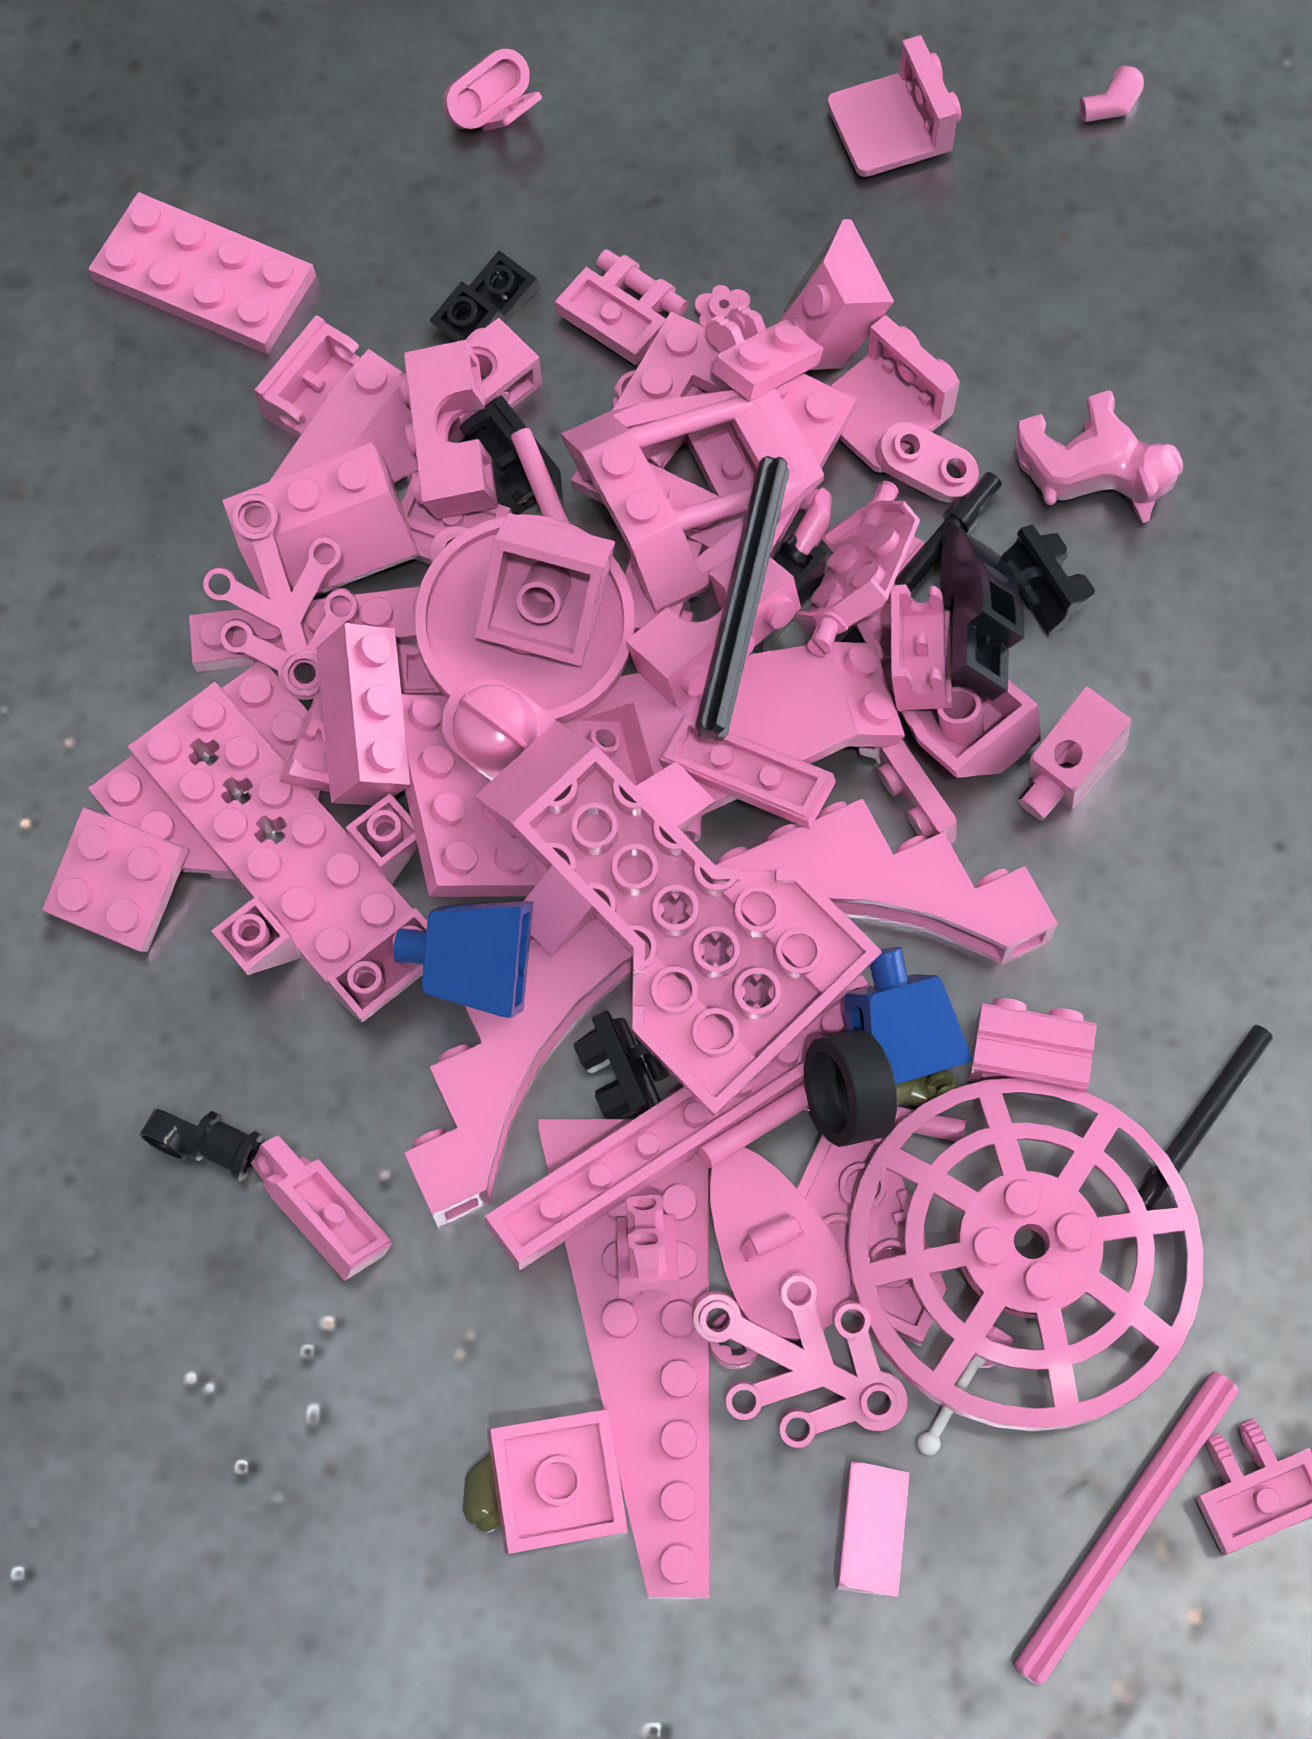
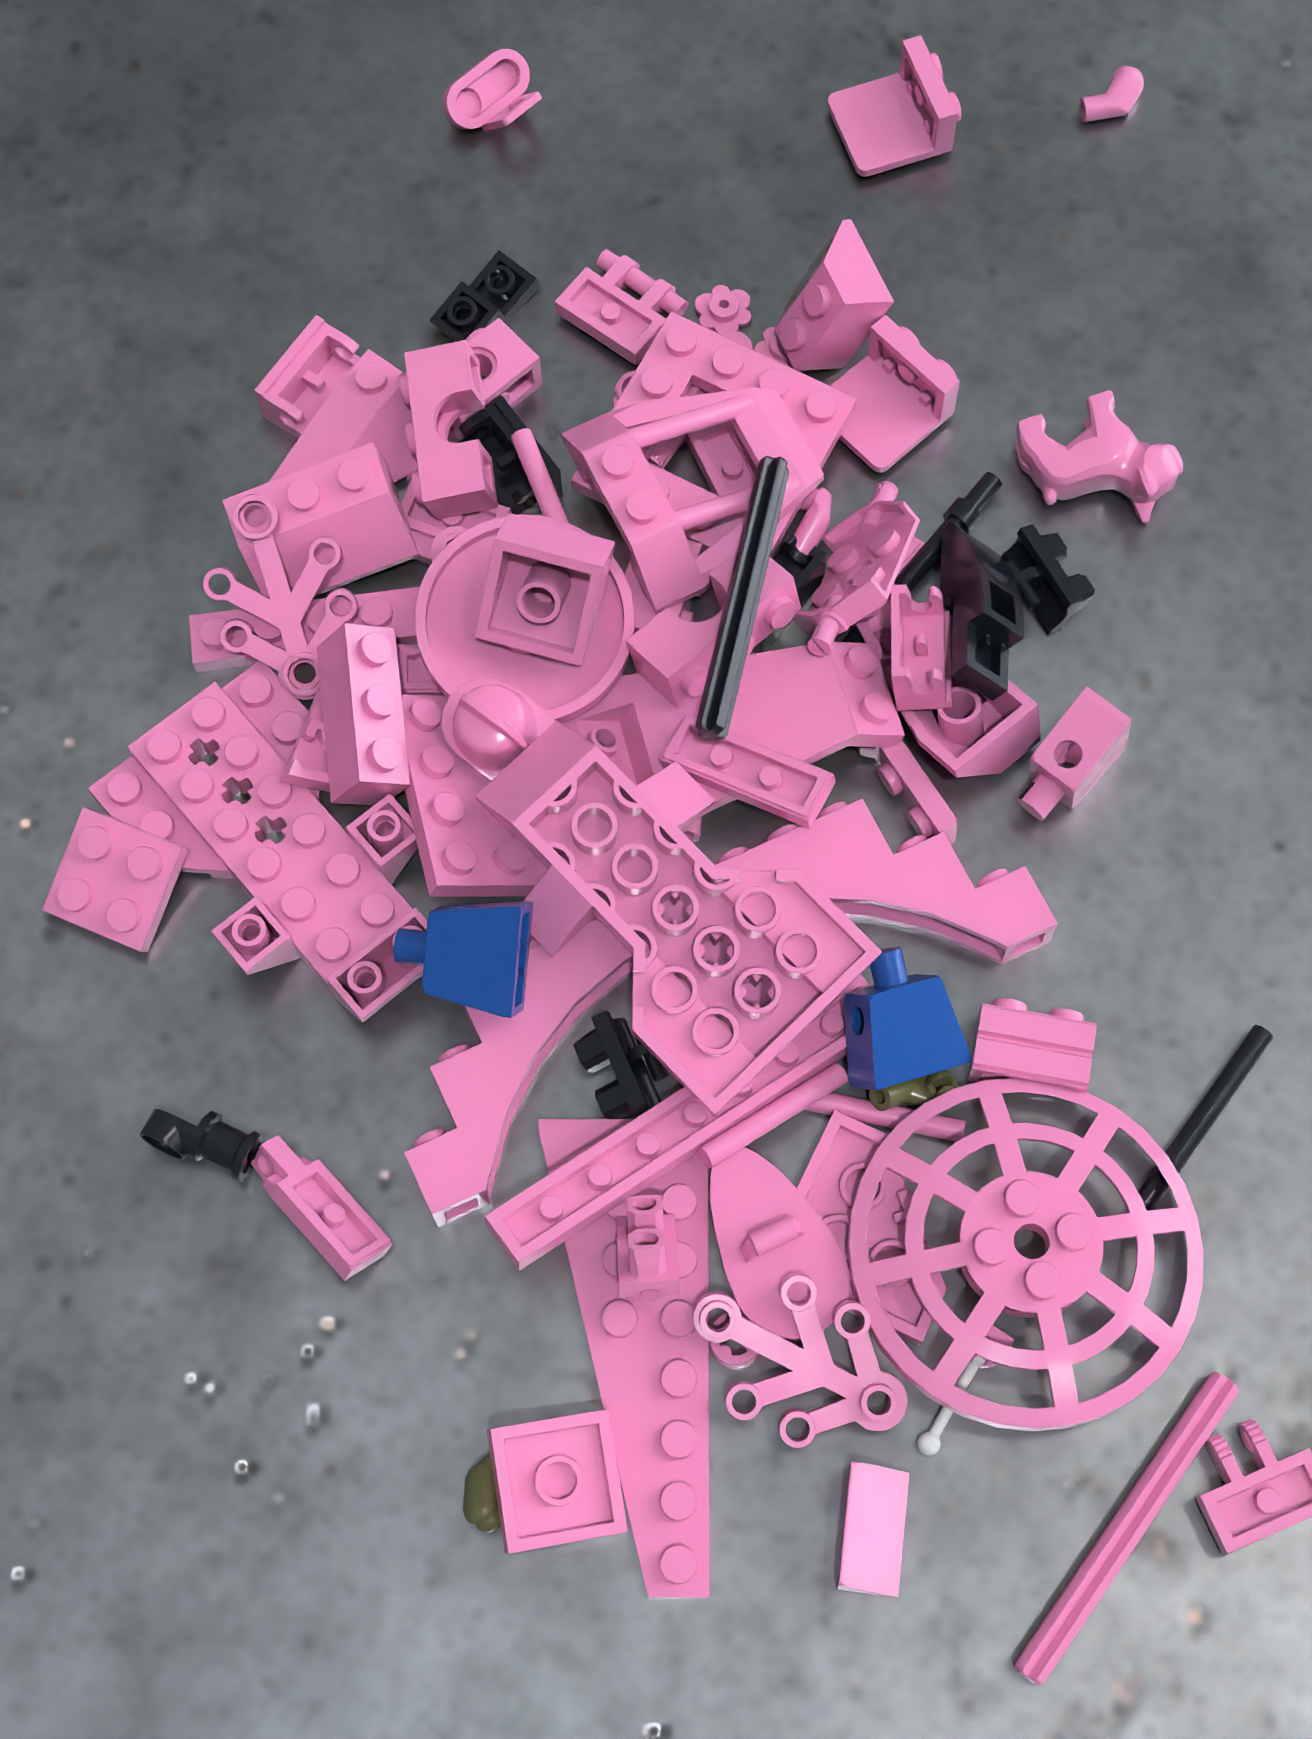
bright pink plate [88,192,316,355] -> none
bright pink hinge [705,304,824,402] -> none
black tyre [804,1029,897,1147] -> none
bright pink plate [876,422,979,503] -> none

